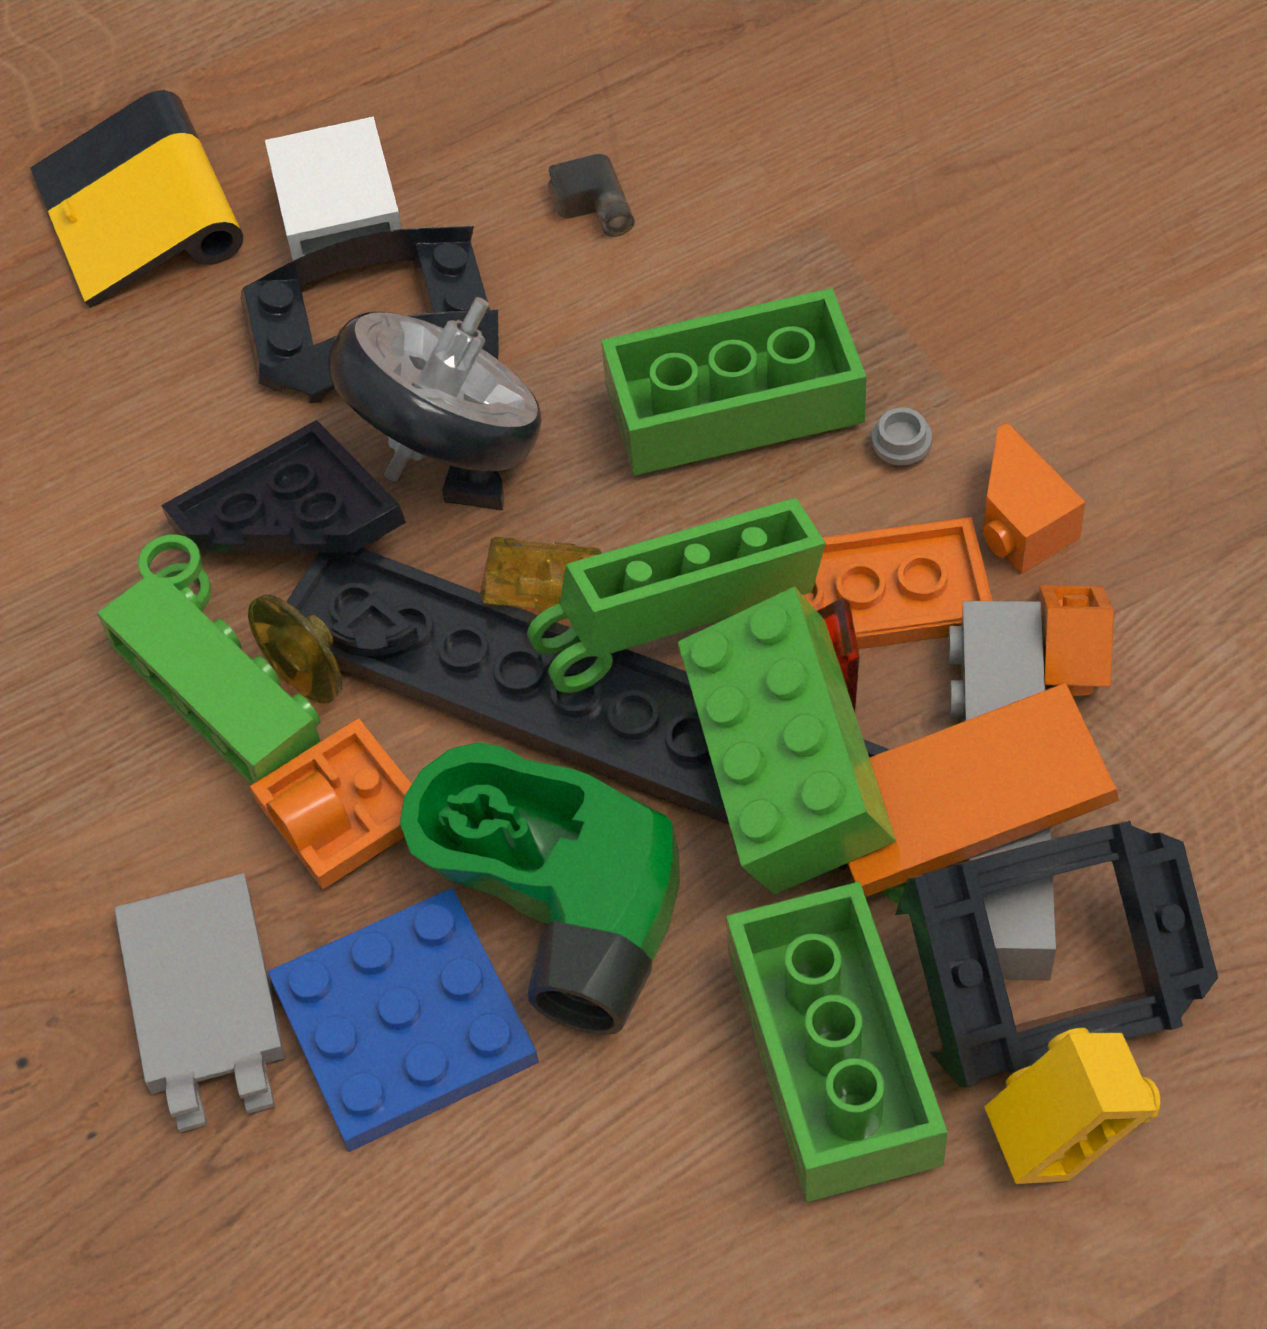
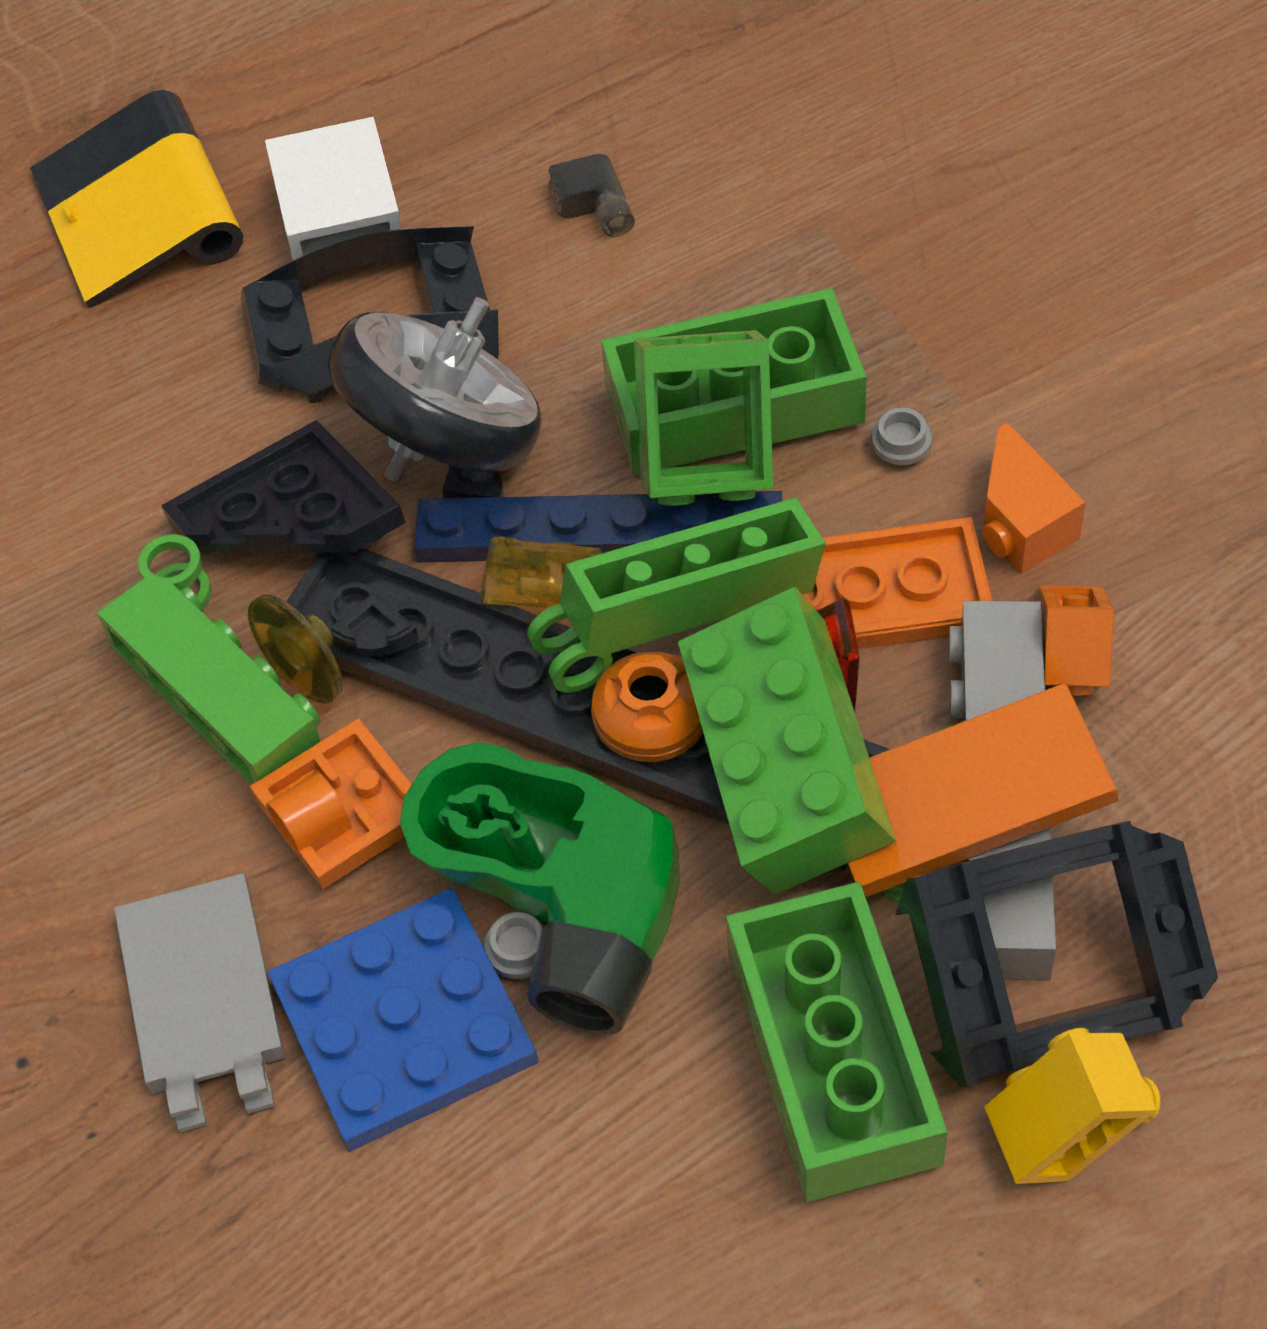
none -> dark blue plate [415,491,782,563]
none -> light grey plate [484,912,546,979]
none -> orange piece [591,652,703,762]
none -> bright green window [634,330,773,506]

